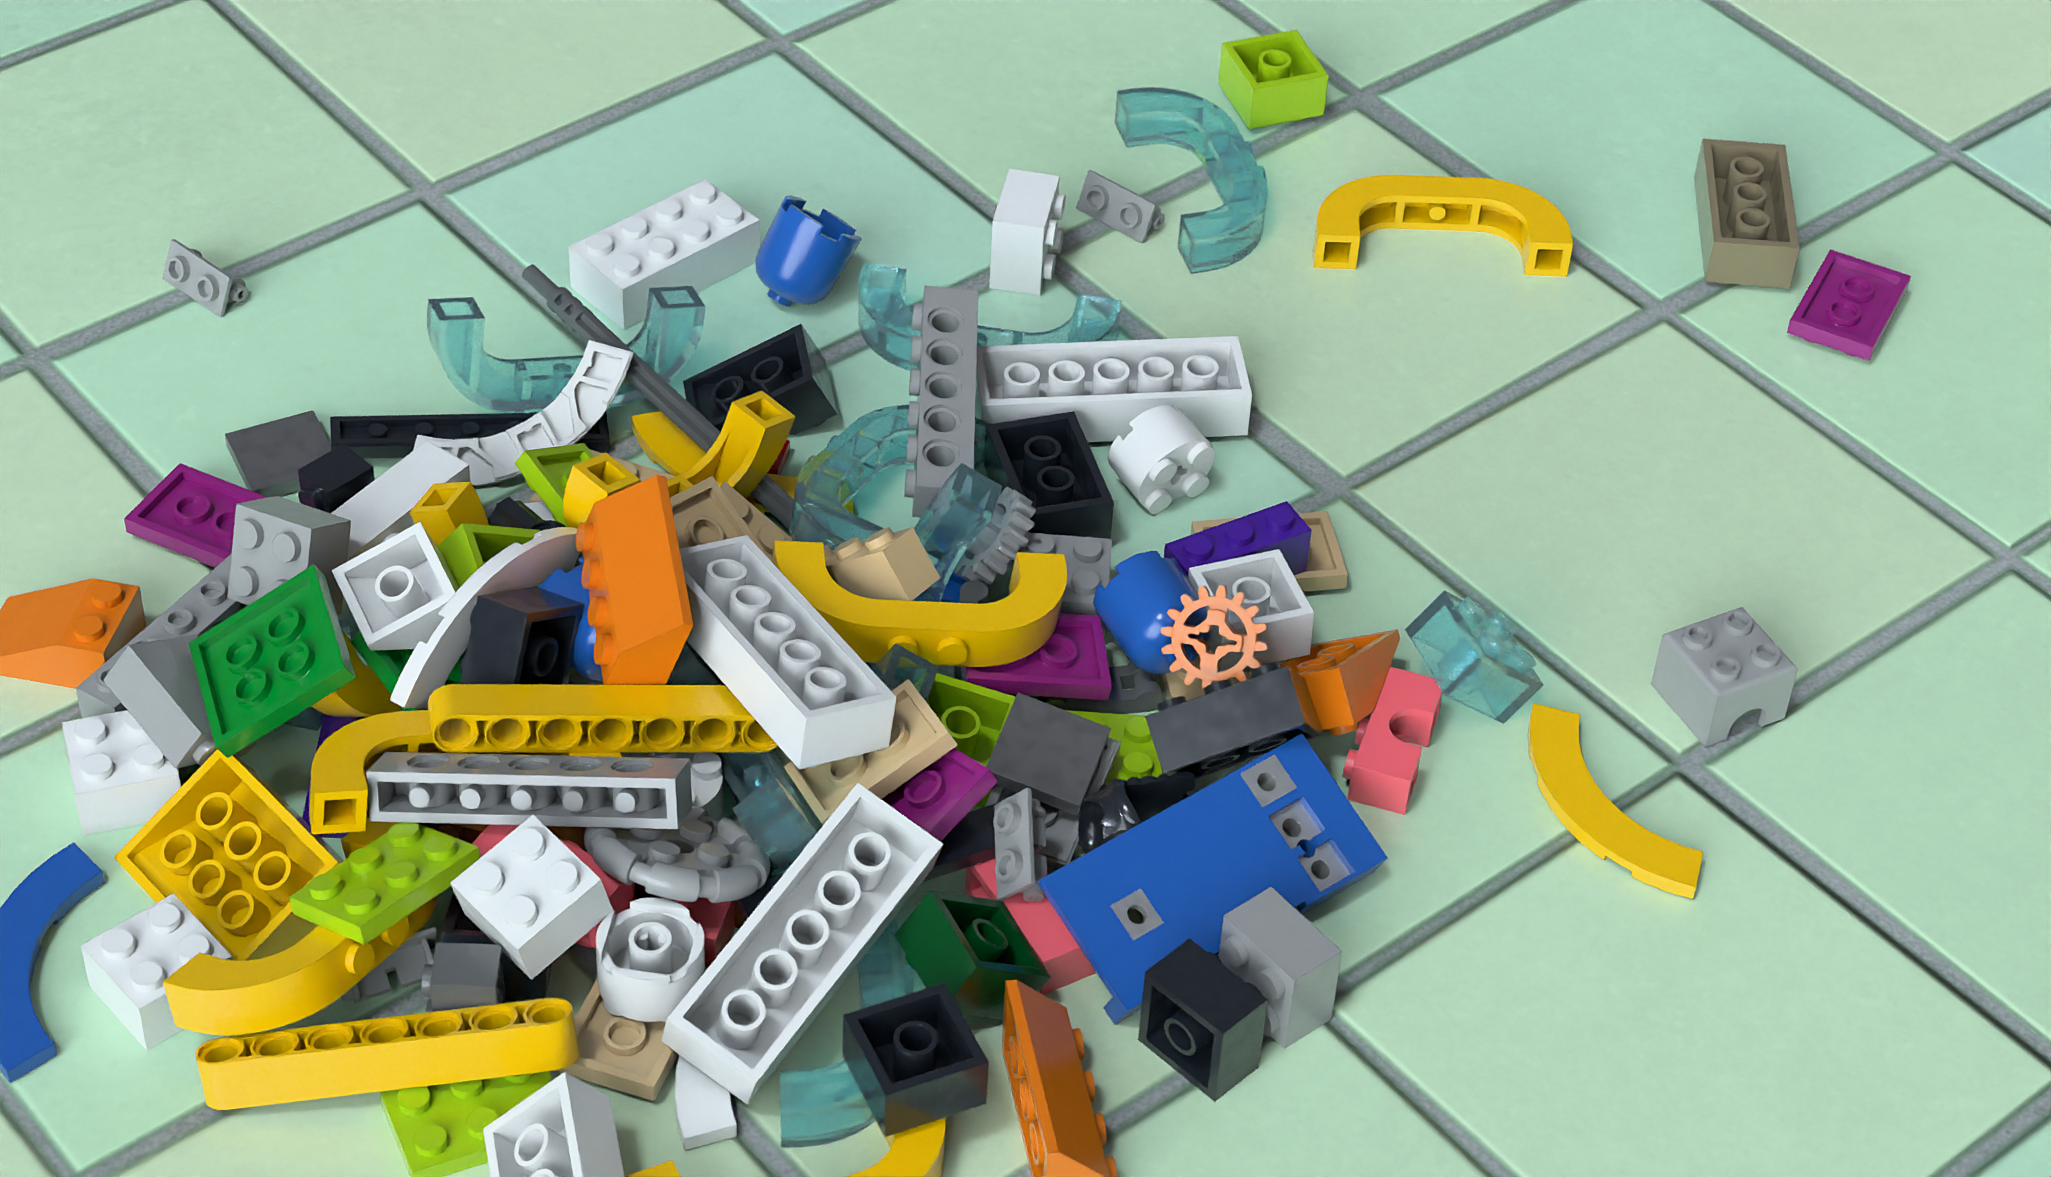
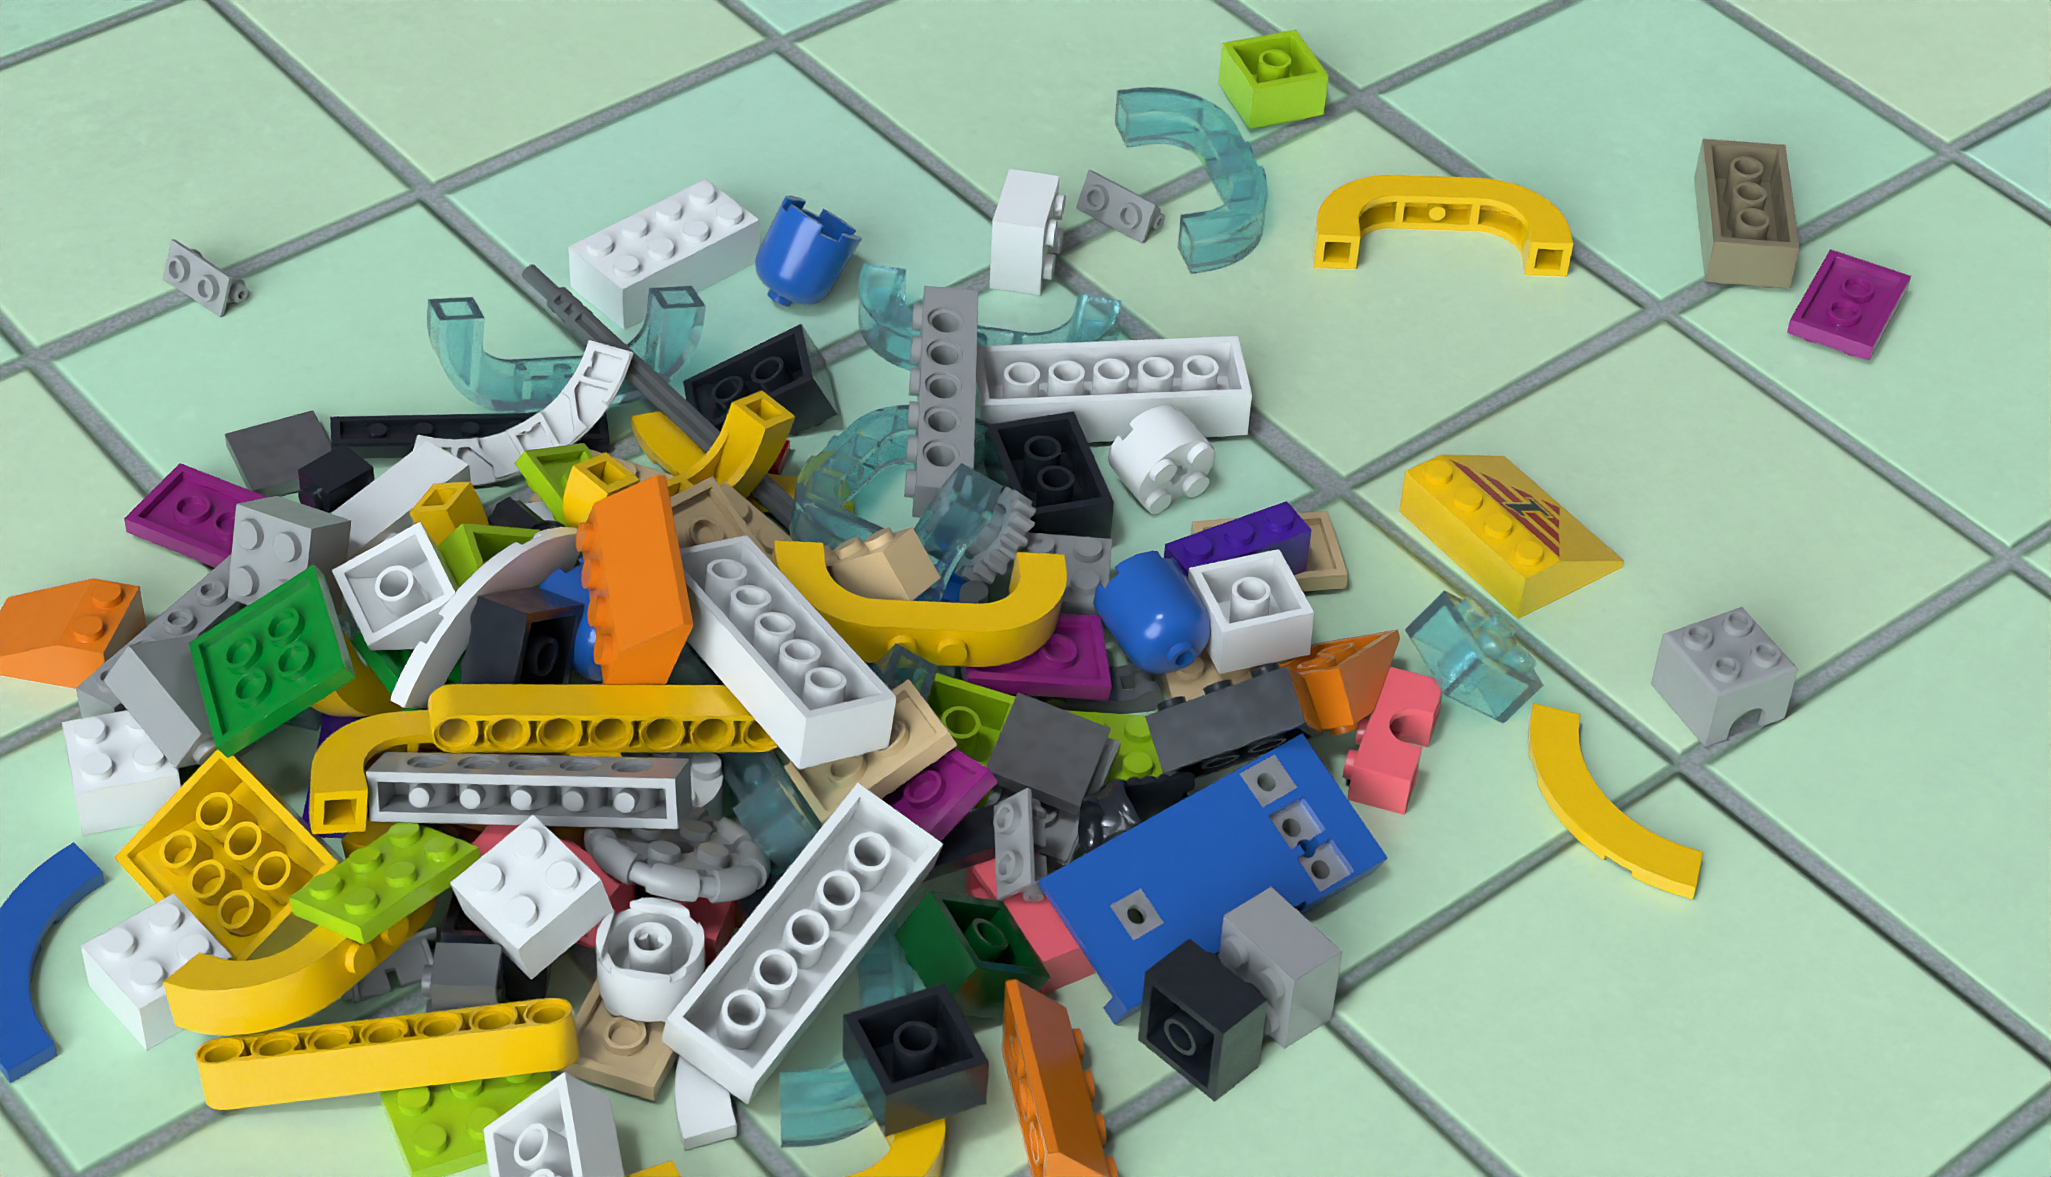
gear [1160,585,1269,692] -> none
none -> yellow slope [1399,454,1624,619]

